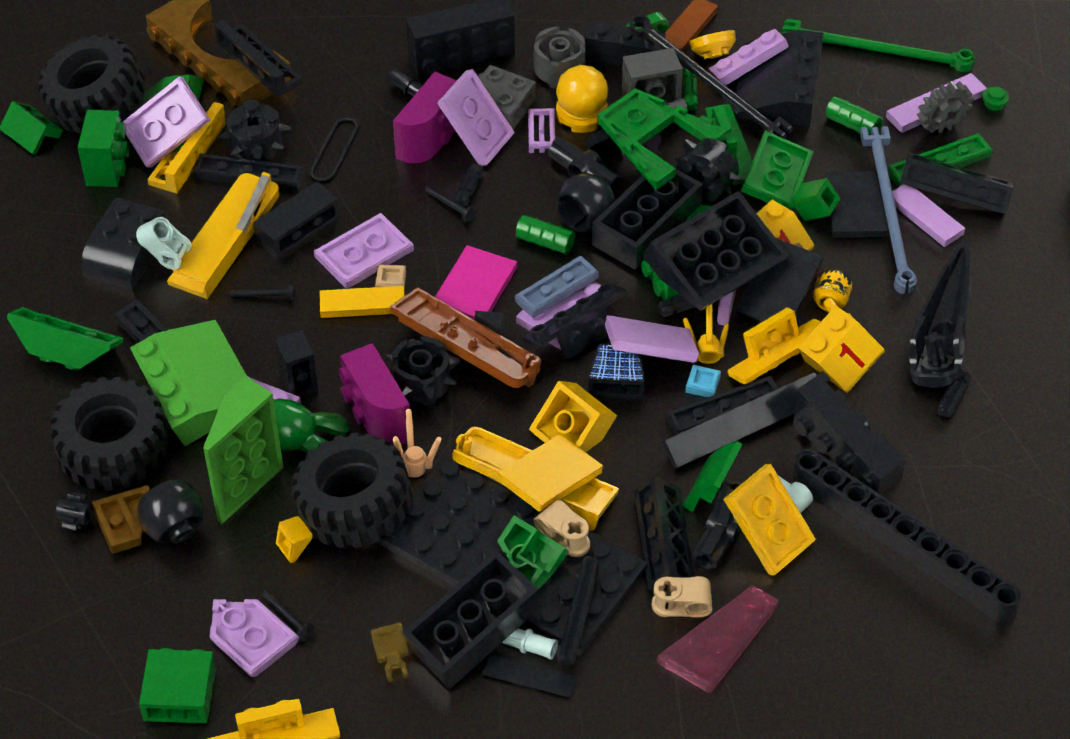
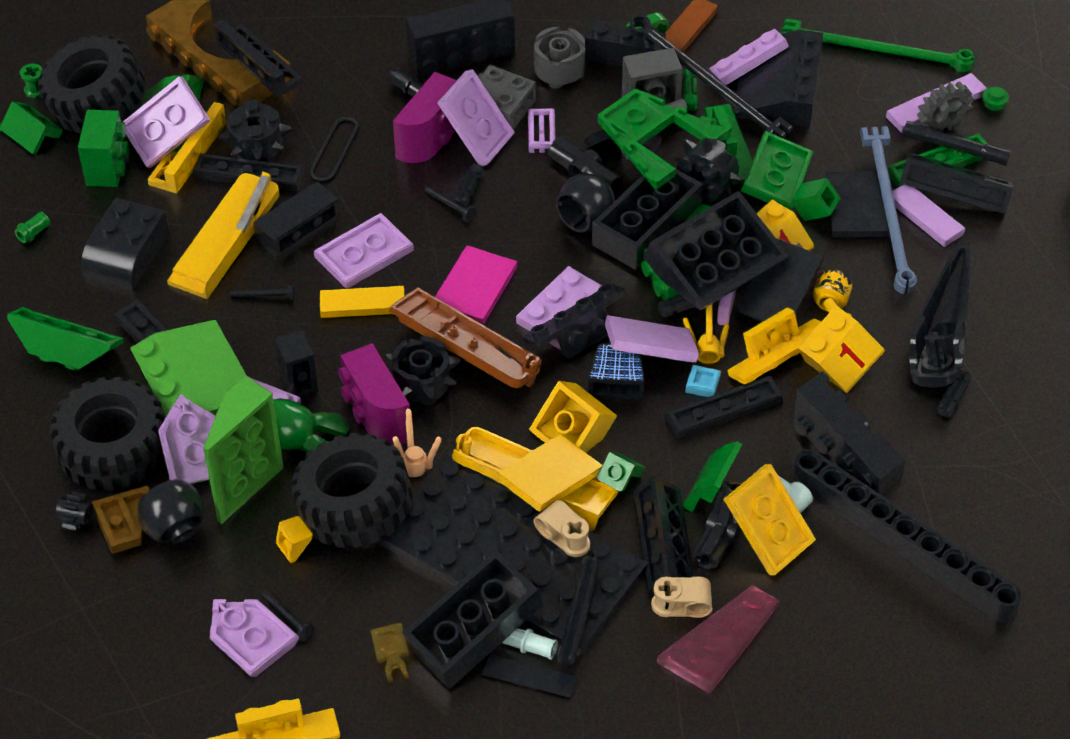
light aqua piece [136,217,192,270] -> none
green brick [139,648,216,724] -> none
tan tile [375,265,406,287] -> none
black slope [475,311,504,336] -> none
green slope [497,516,569,589] -> none
sand blue tile [515,256,599,318] -> none
green axle [516,215,575,255] -> none
yellow tile [556,64,608,133] -> none
black tile [662,372,816,468] -> none
yellow piece [689,30,736,60] -> none
green axle [825,96,883,135] -> none
none -> green pin [15,211,51,243]
none -> green bush [20,64,43,98]
none -> lavender tile [158,394,216,484]
none -> bracket [597,452,646,491]
none -> black piece [903,121,1011,166]

